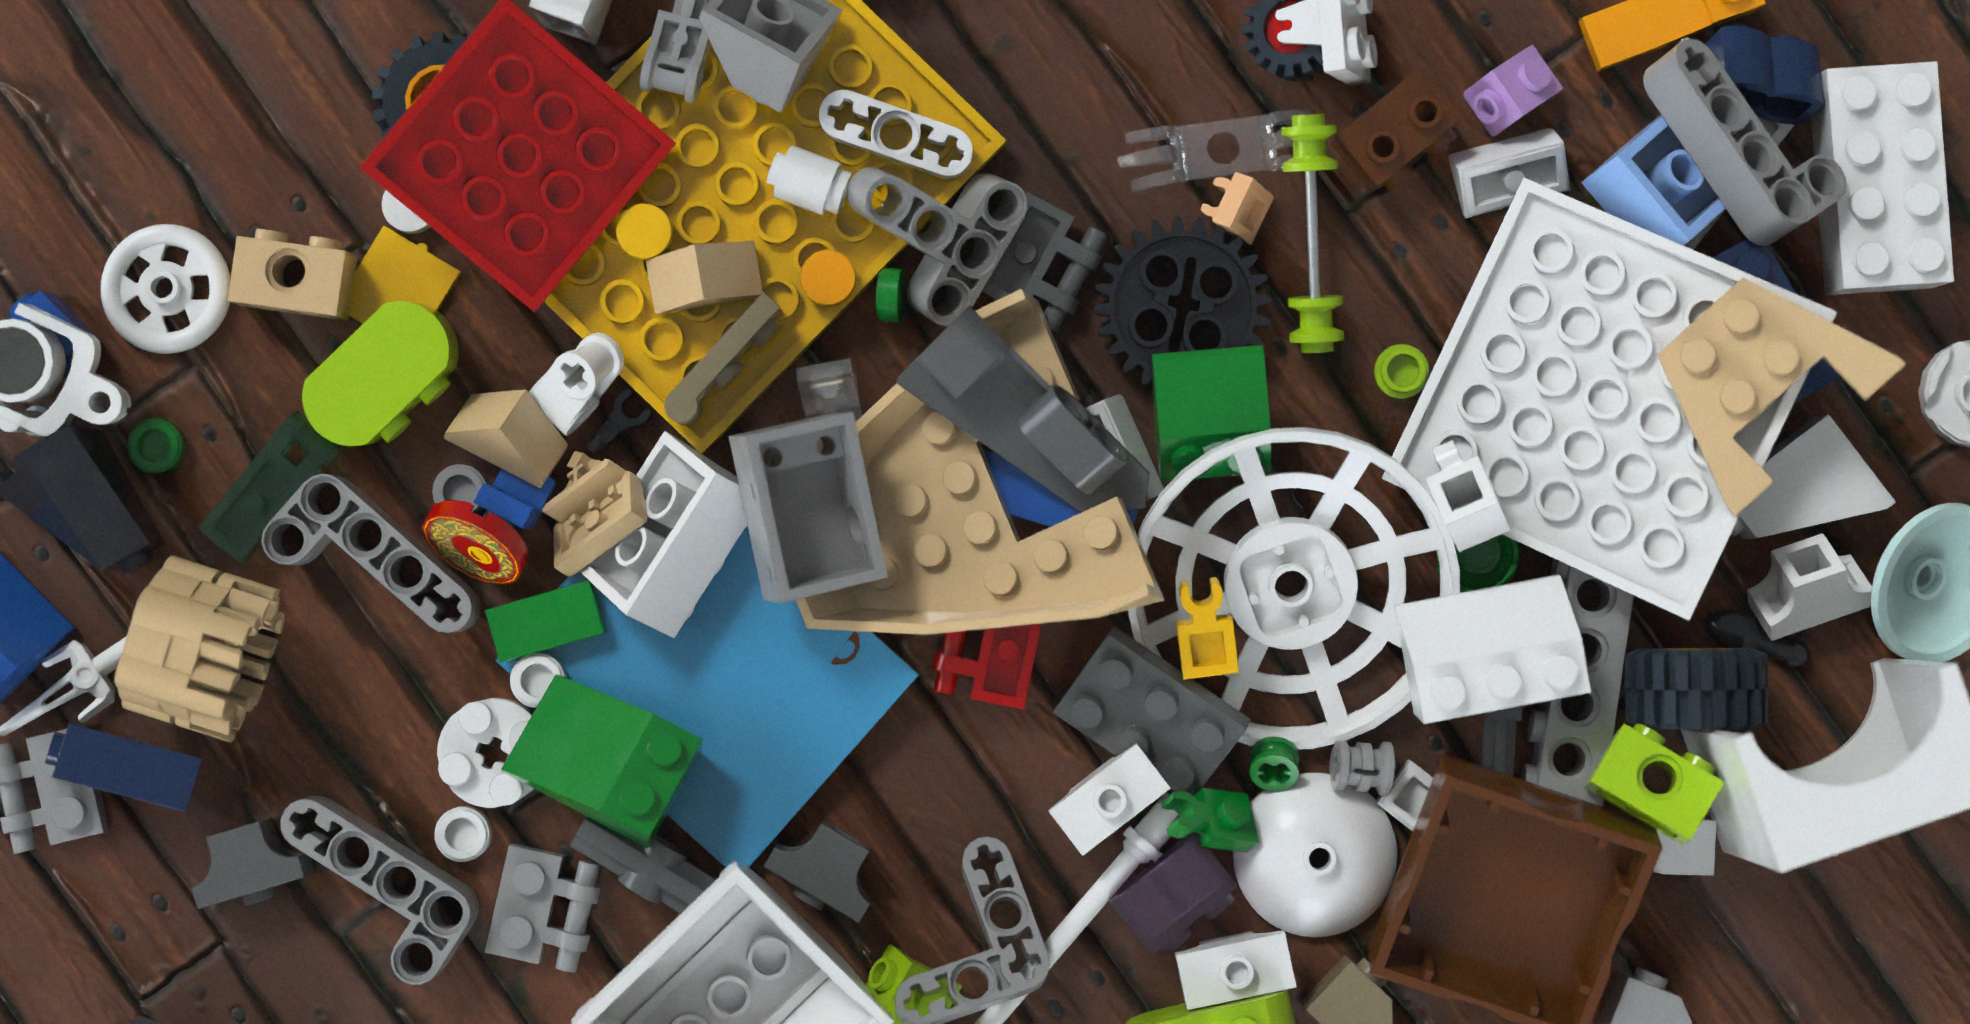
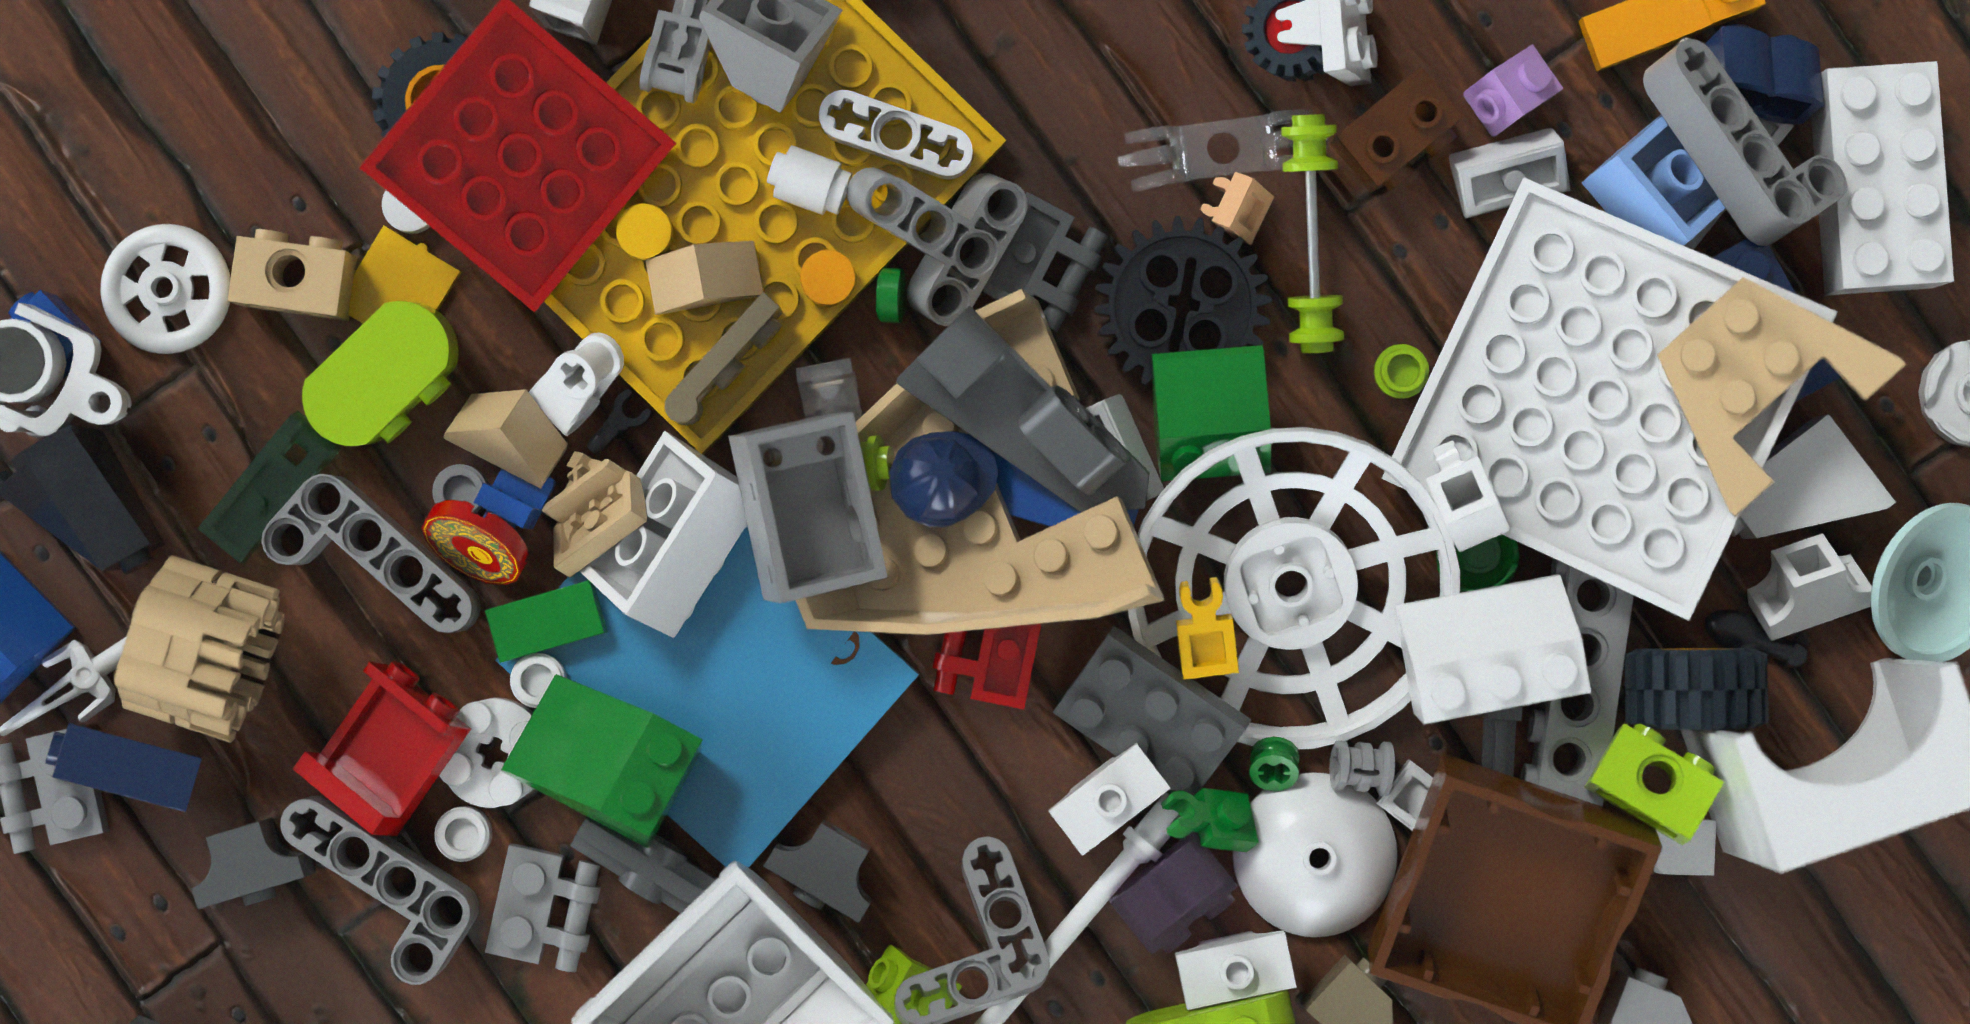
green tile [127,418,187,474] -> none
none -> red panel [293,660,471,836]
none -> lime plate [860,435,895,491]
none -> dark blue piece [889,431,998,528]

